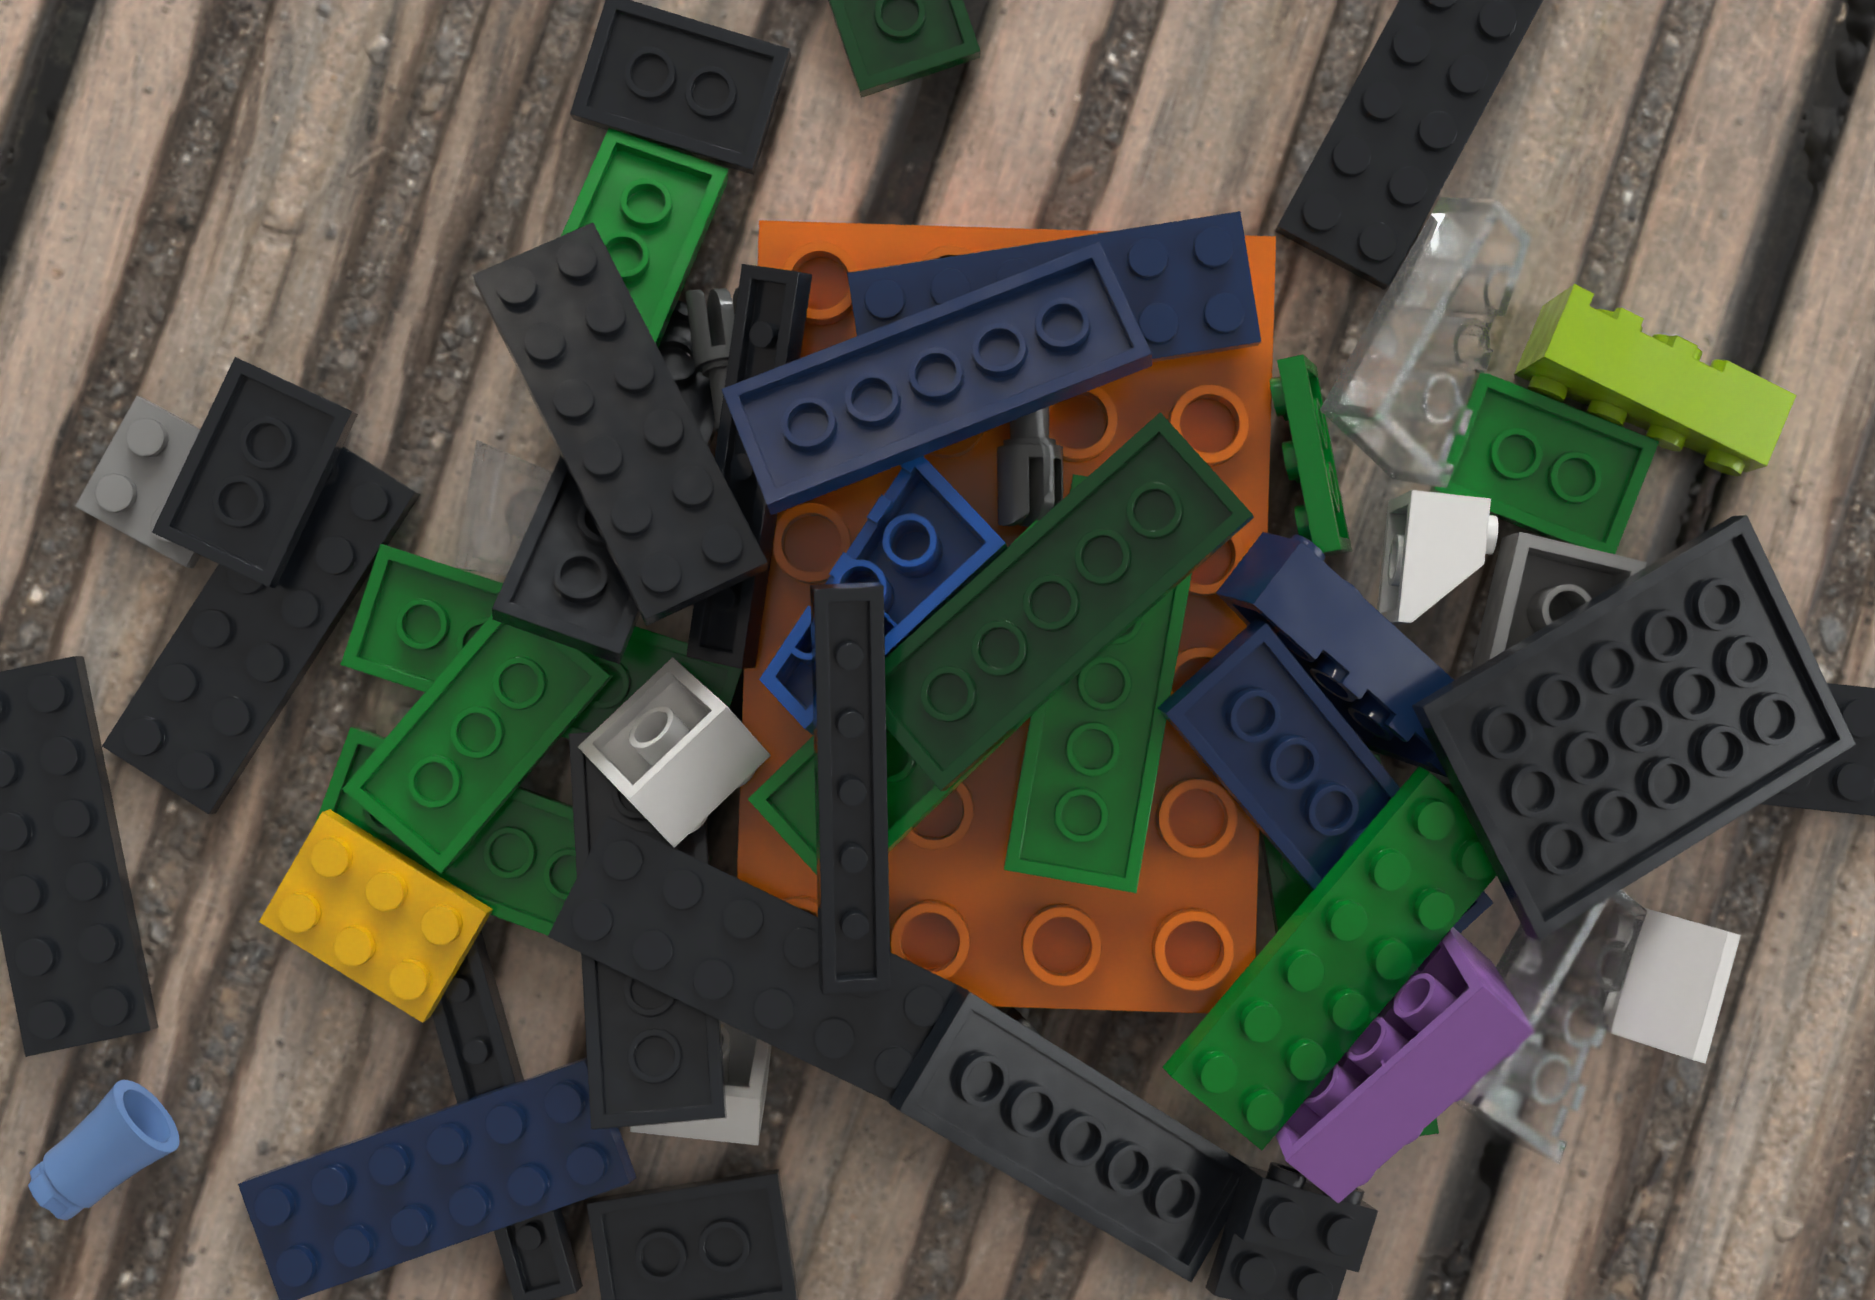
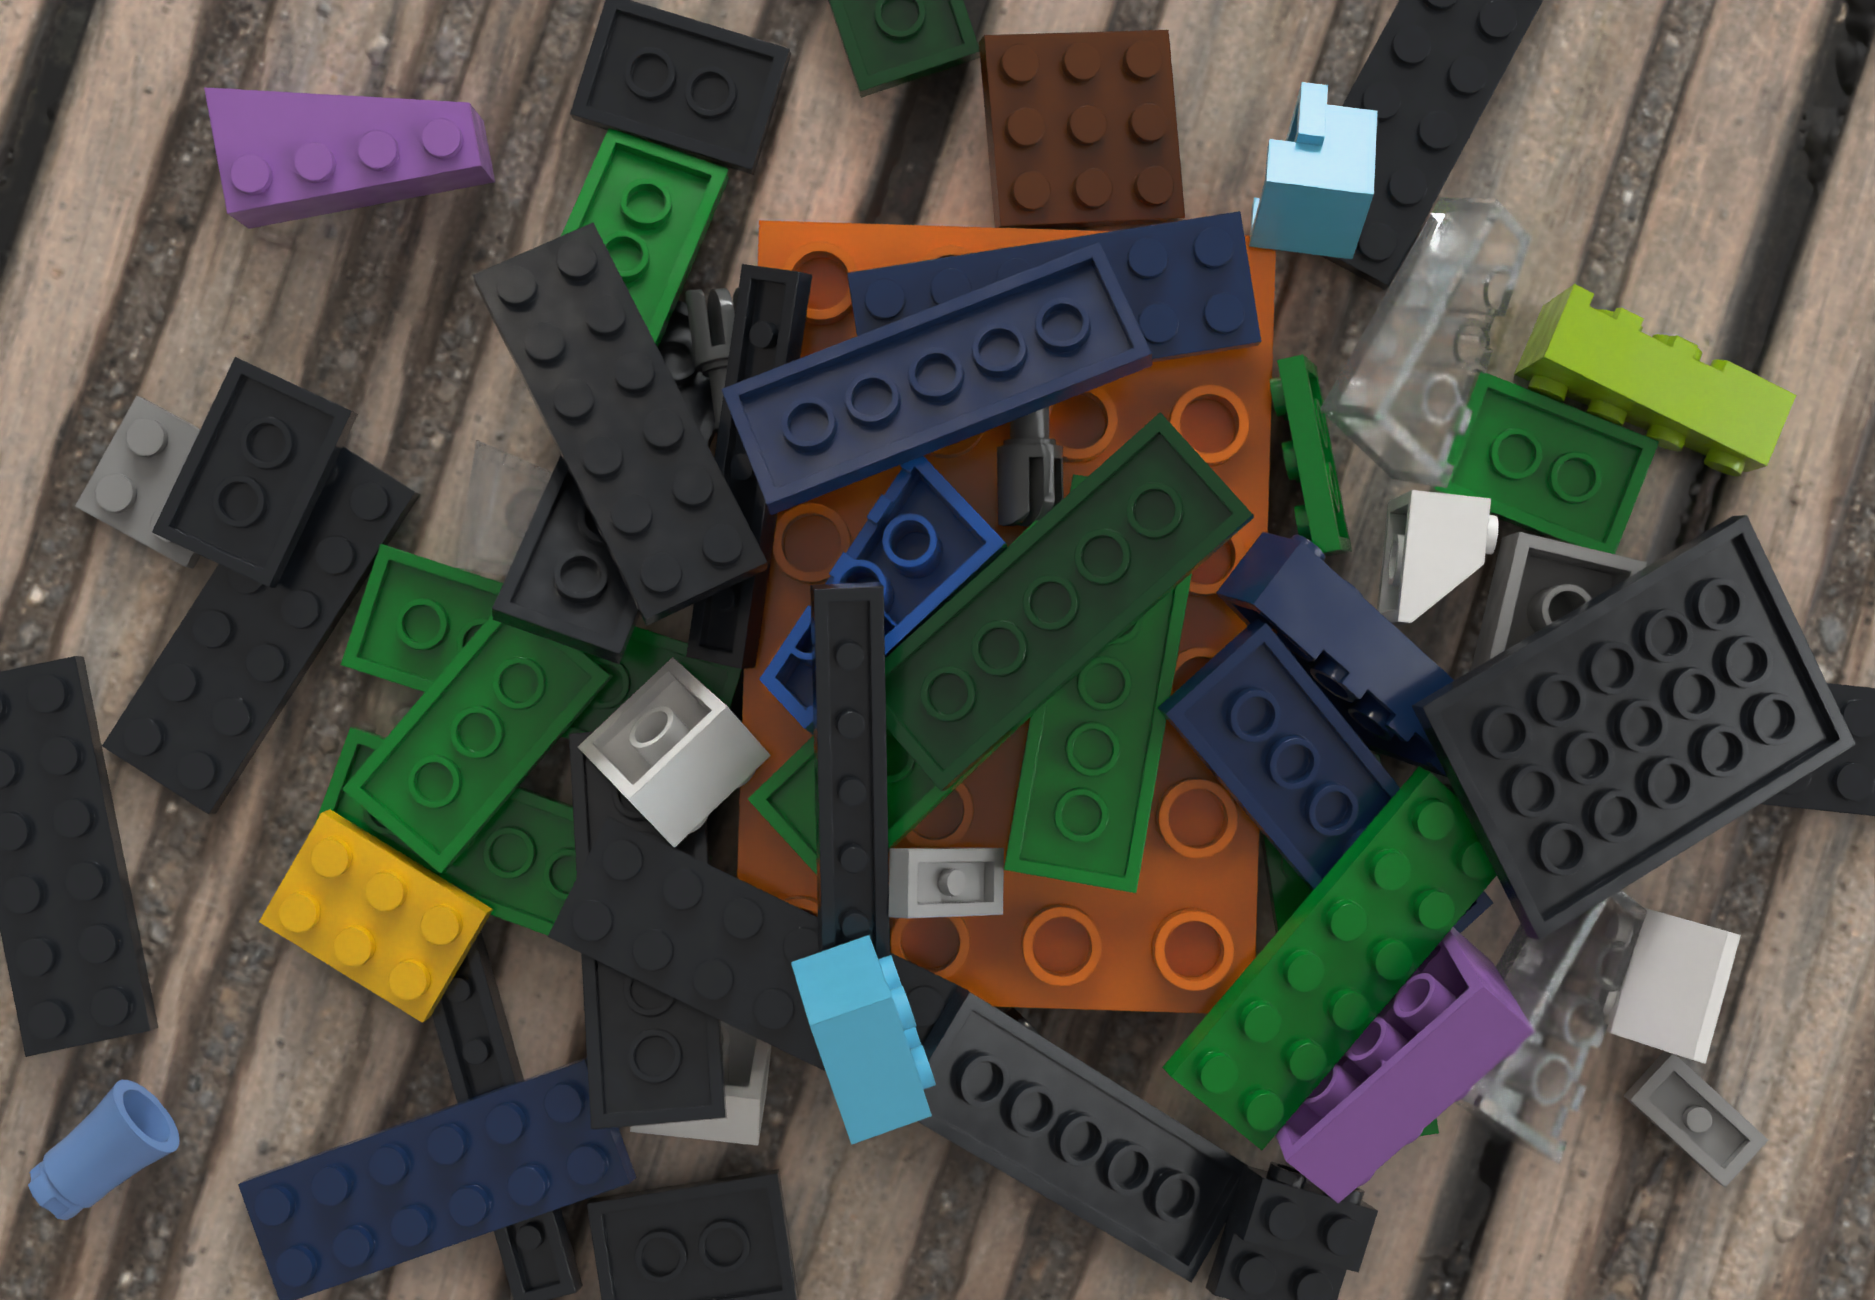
none -> medium lavender wedge [204,87,495,229]
none -> medium azure brick [791,935,936,1145]
none -> light grey plate [888,847,1004,919]
none -> reddish brown plate [979,30,1185,229]
none -> medium azure plate [1249,82,1377,259]
none -> light grey plate [1624,1051,1768,1188]

